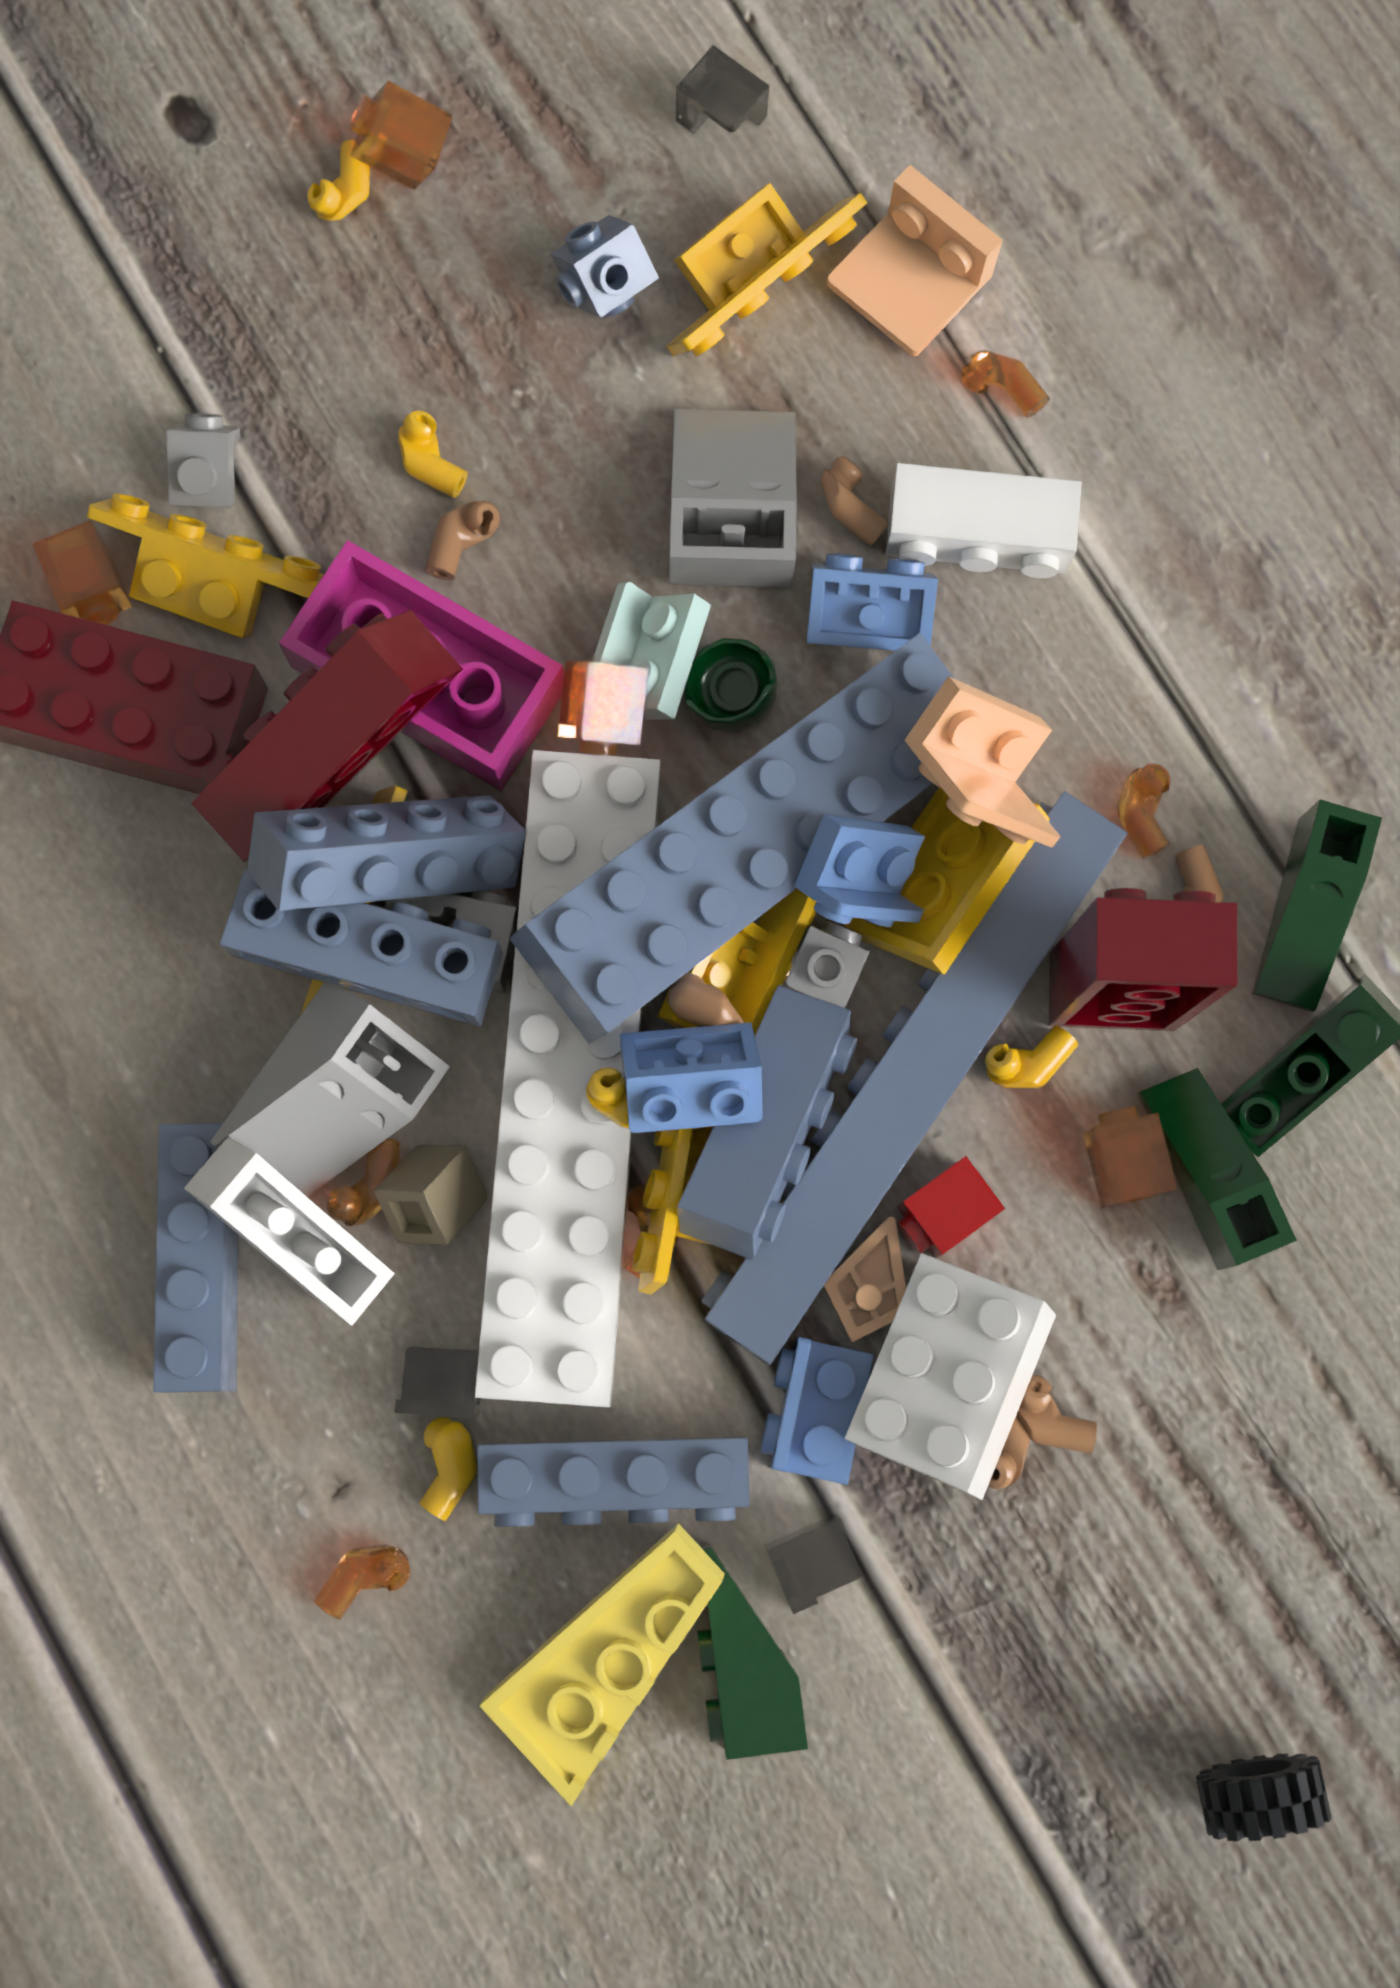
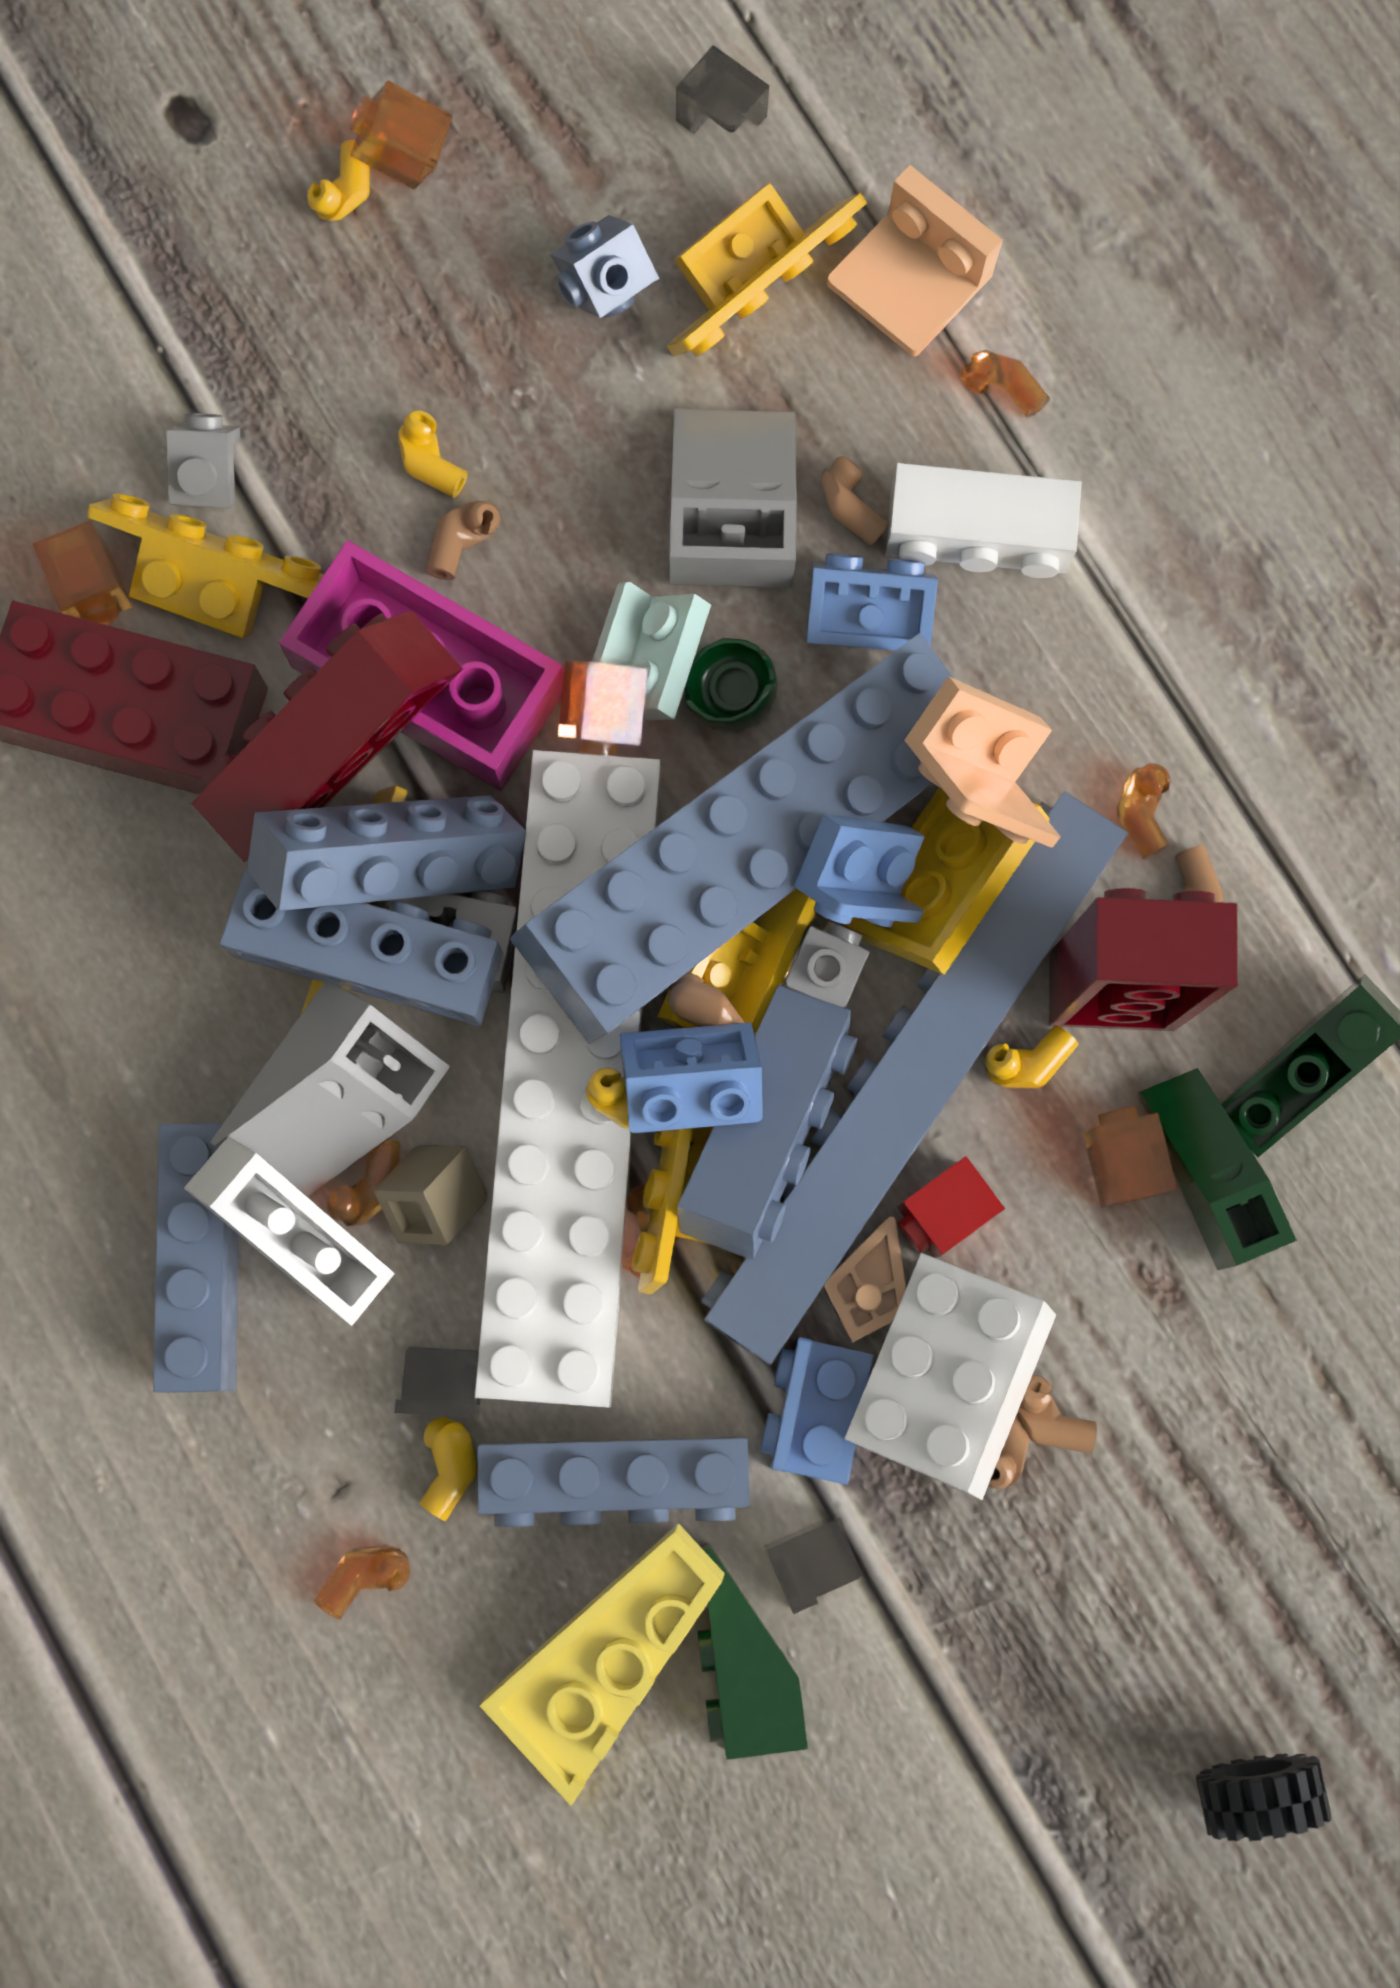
dark green slope [1252,799,1382,1012] -> none

